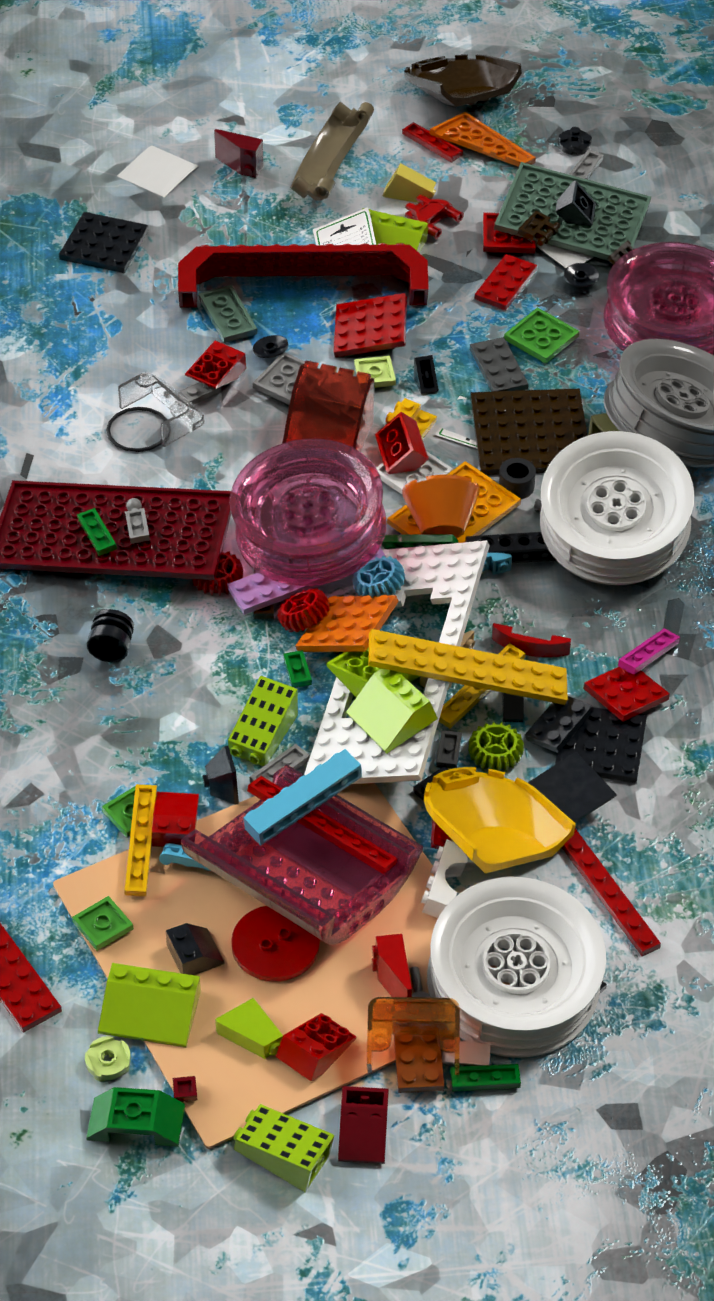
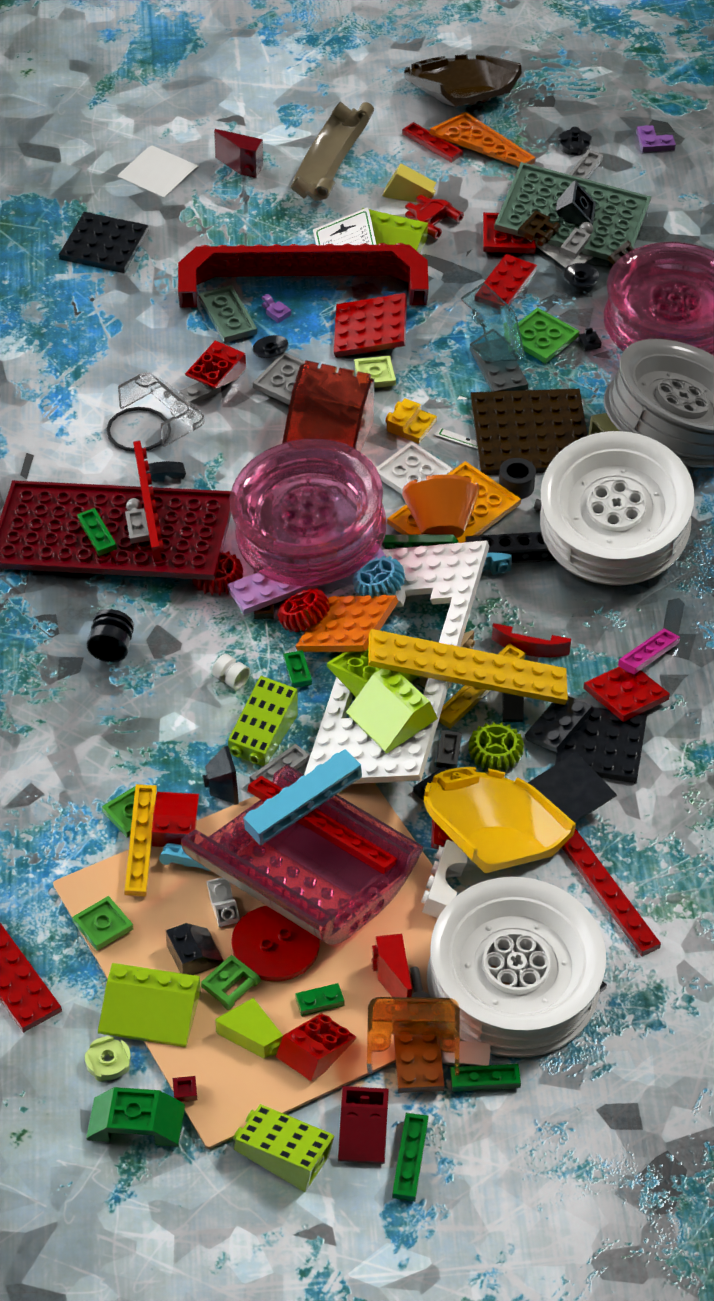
red slope [375,412,429,475] -> none
black slope [413,355,439,394] -> none
none -> red plate [133,441,164,561]
none -> black slope [146,461,186,482]
none -> bright green plate [201,955,261,1010]
none -> white slope [206,878,240,927]
none -> white wheel [212,654,250,690]
none -> medium lavender plate [262,294,291,323]
none -> green plate [295,983,345,1016]
none -> green plate [392,1113,429,1202]
none -> clear light blue windscreen [461,282,525,362]
none -> light grey plate [559,222,593,259]
none -> black tile [578,328,602,351]
none -> medium lavender plate [636,125,676,152]

